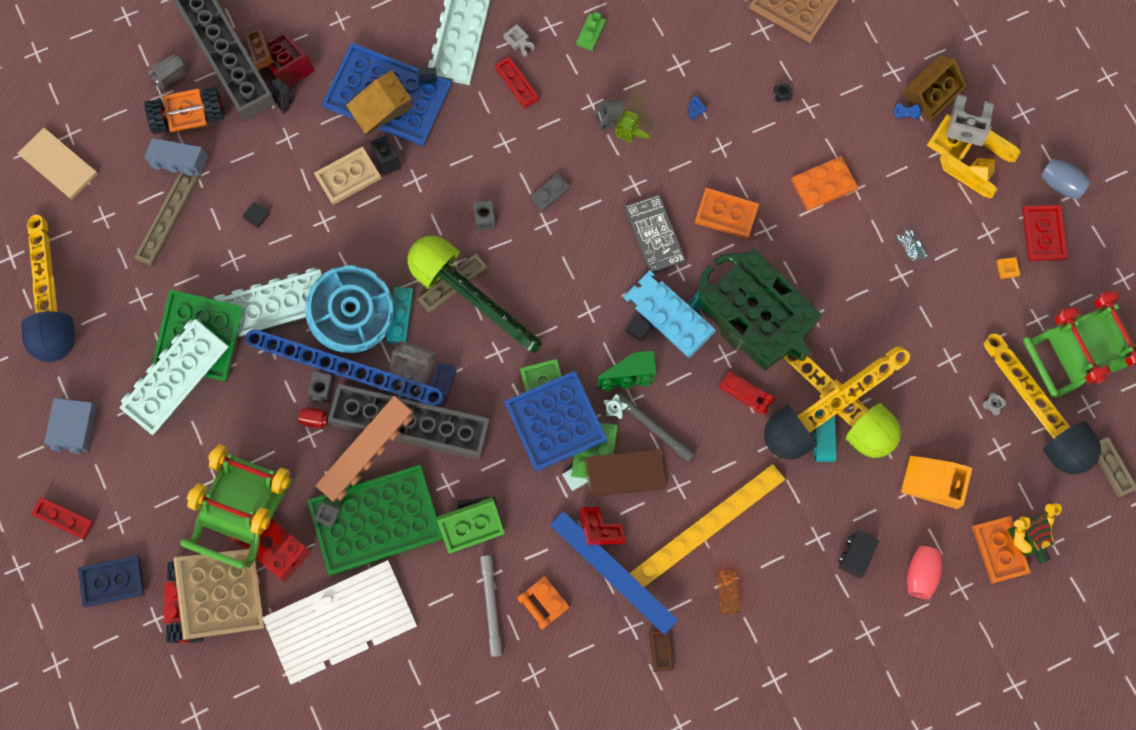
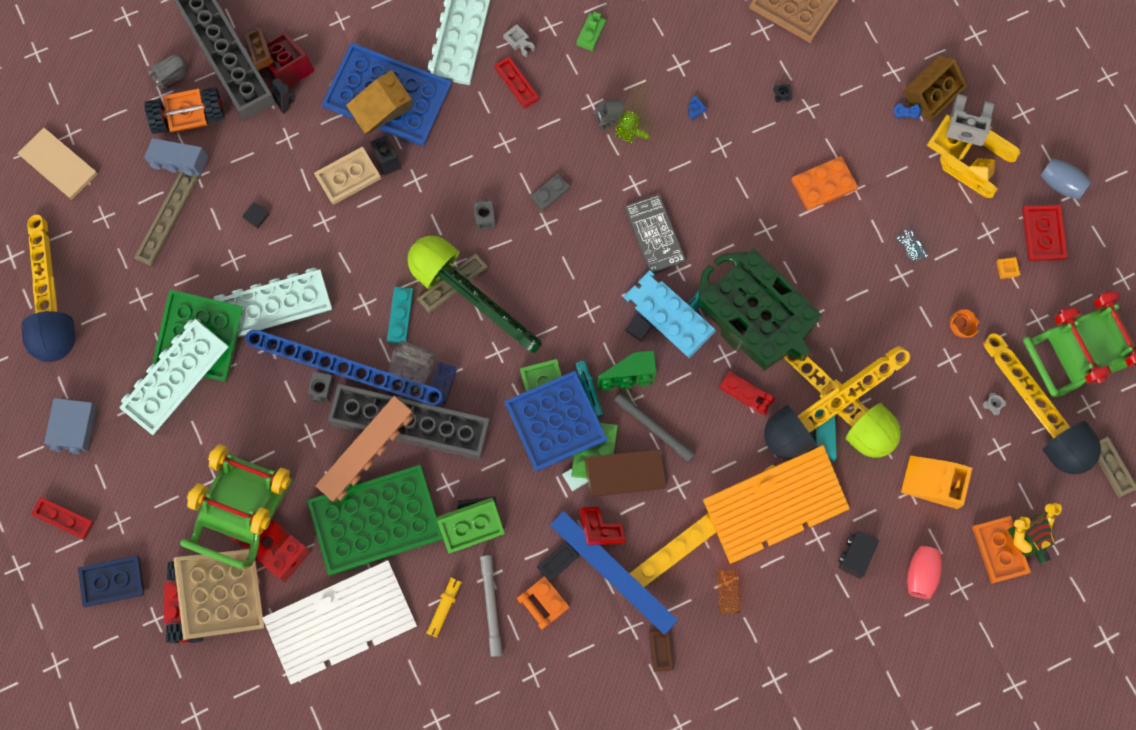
red brick [298,407,329,429] -> none
medium azure wheel [305,265,394,354] -> none
dark grey tile [314,502,341,529] -> none
black tile [418,67,437,83] -> none
light aqua plate [604,394,628,419] -> none
orange plate [695,188,759,240] -> none
none -> yellow pin [426,577,462,638]
none -> black tile [537,541,579,582]
none -> teal pin [574,361,604,418]
none -> light orange door [703,445,850,564]
none -> orange hair [949,309,979,338]

